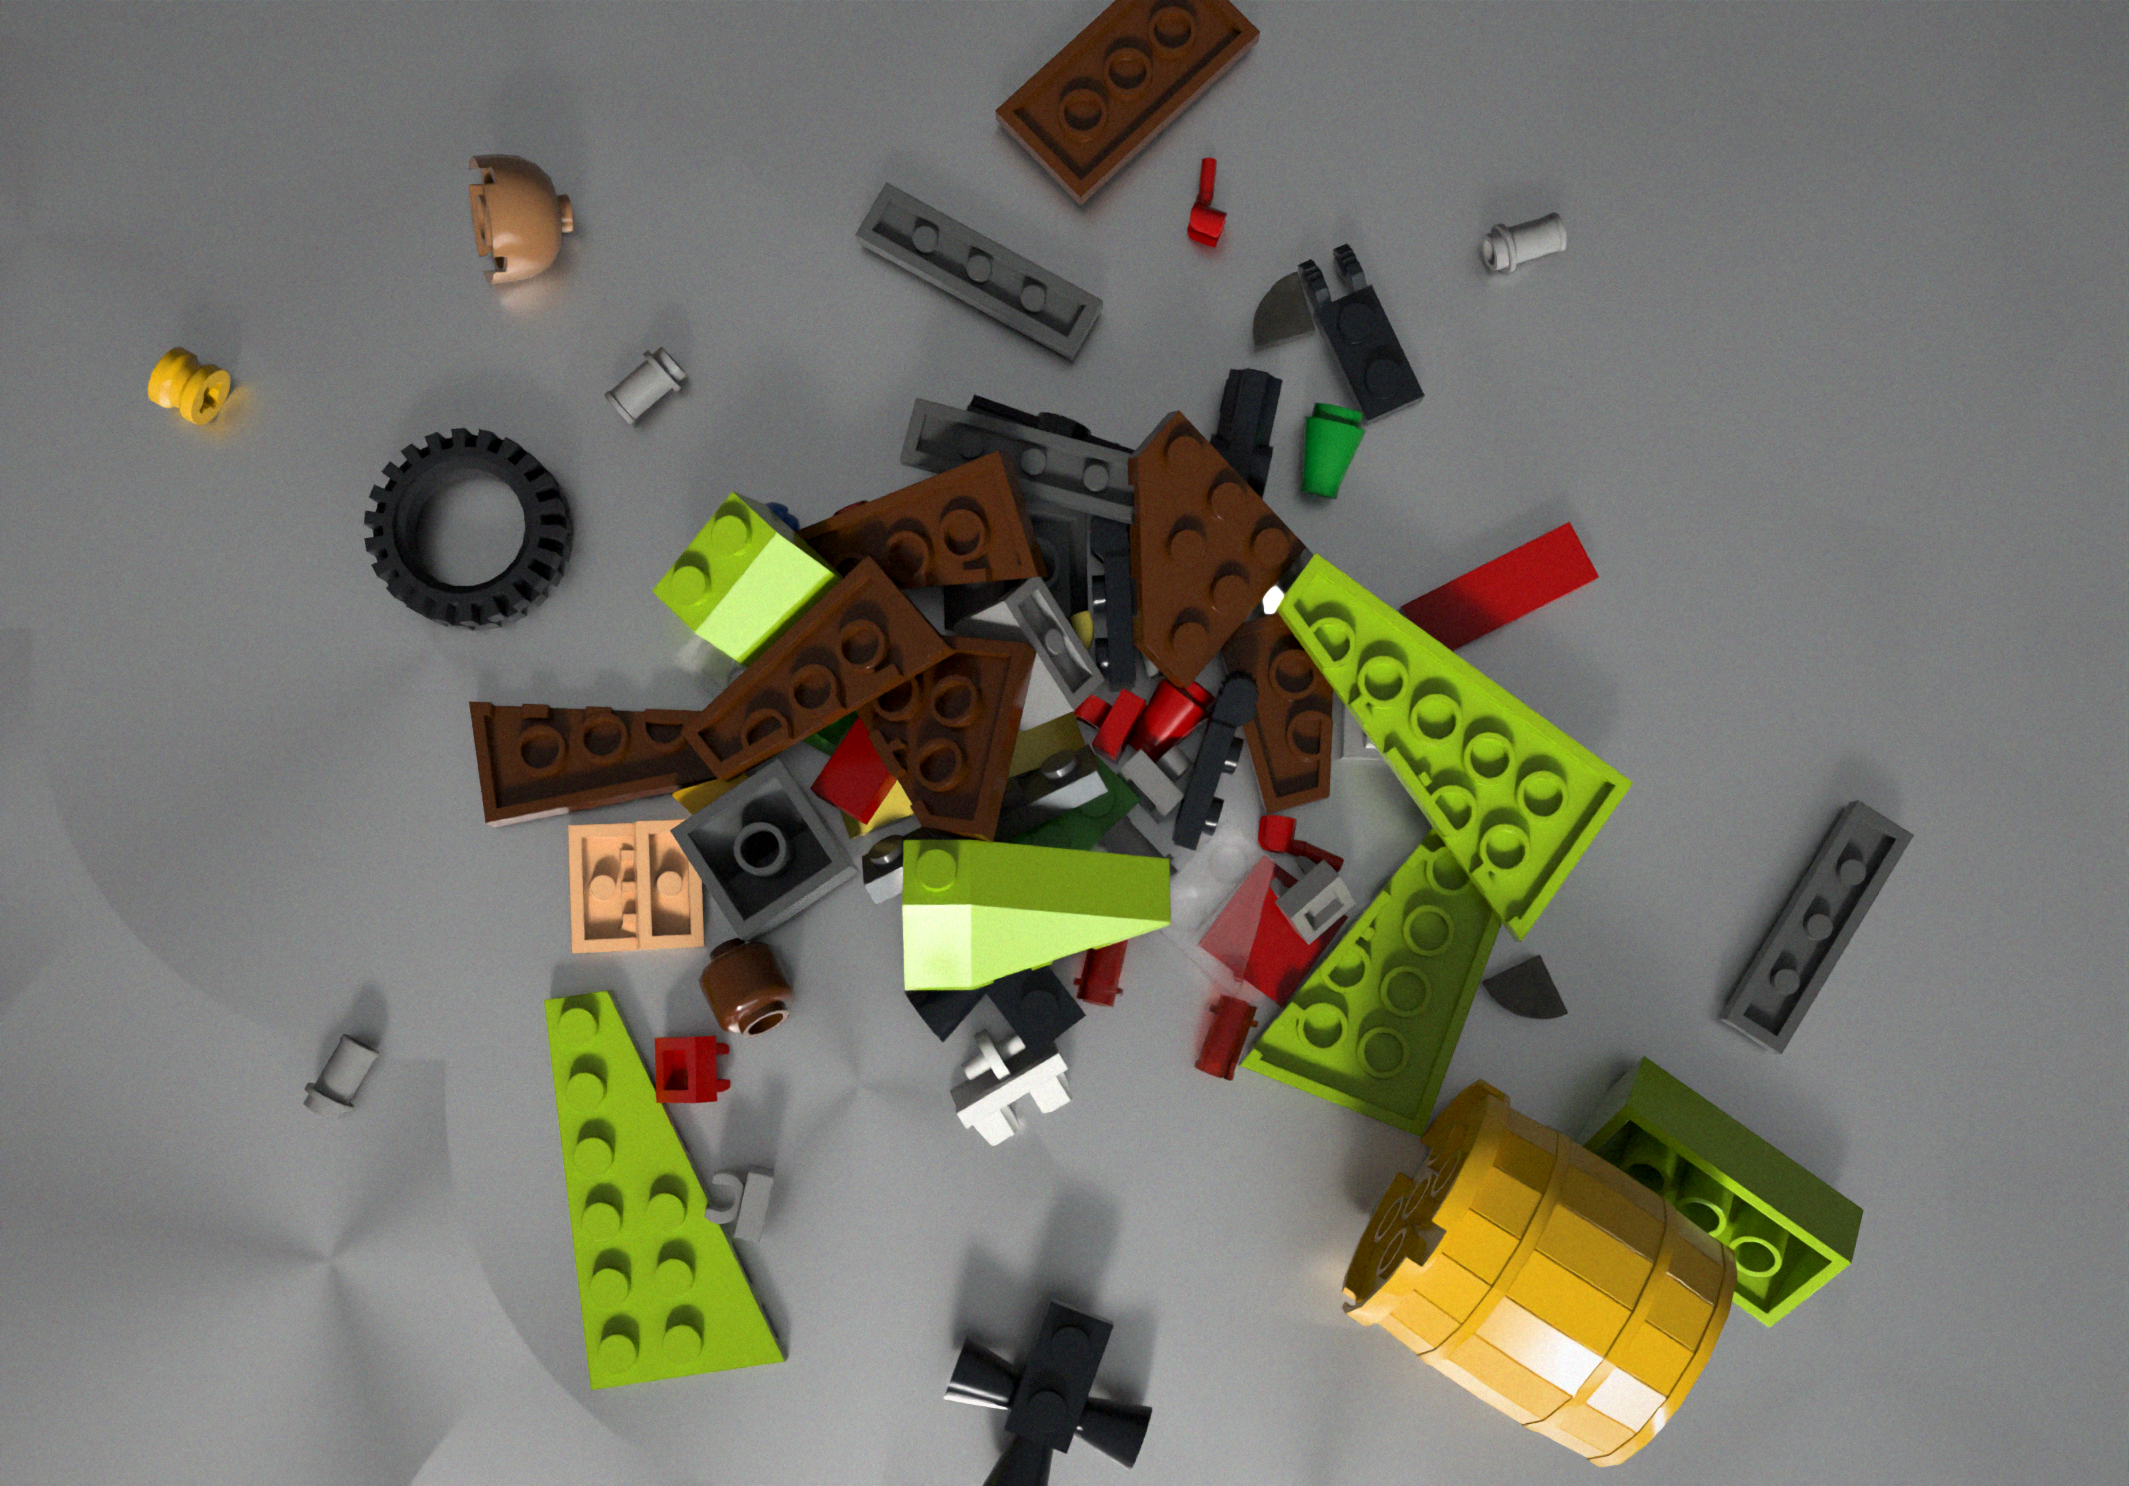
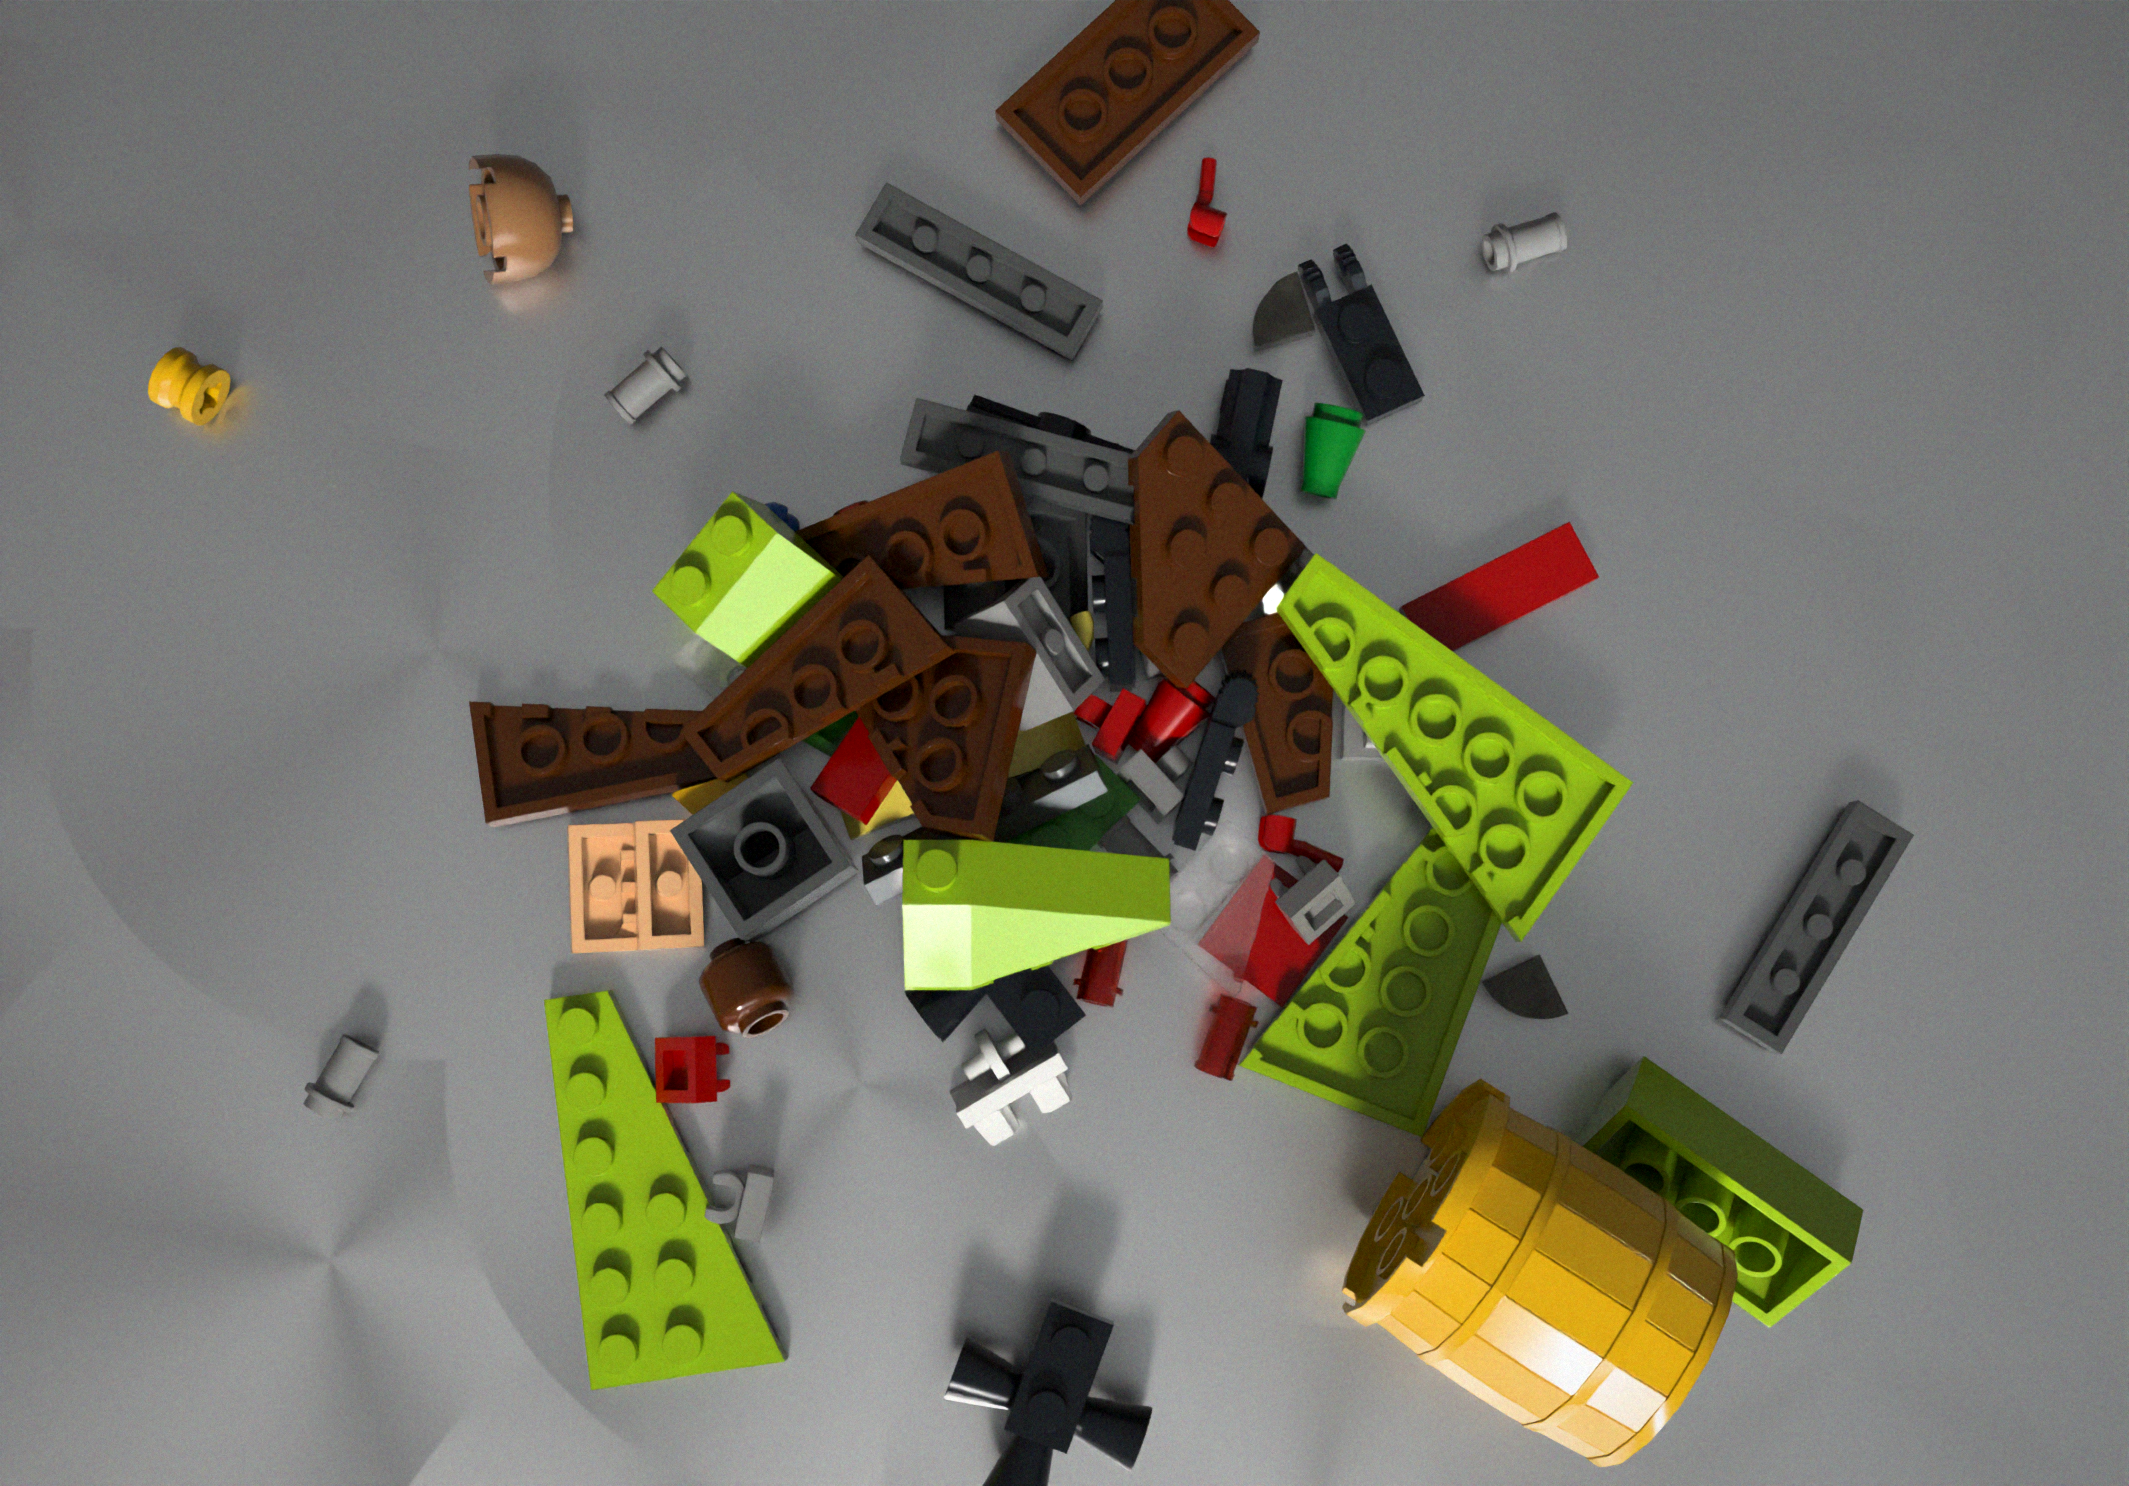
black tyre [364,428,573,631] -> none

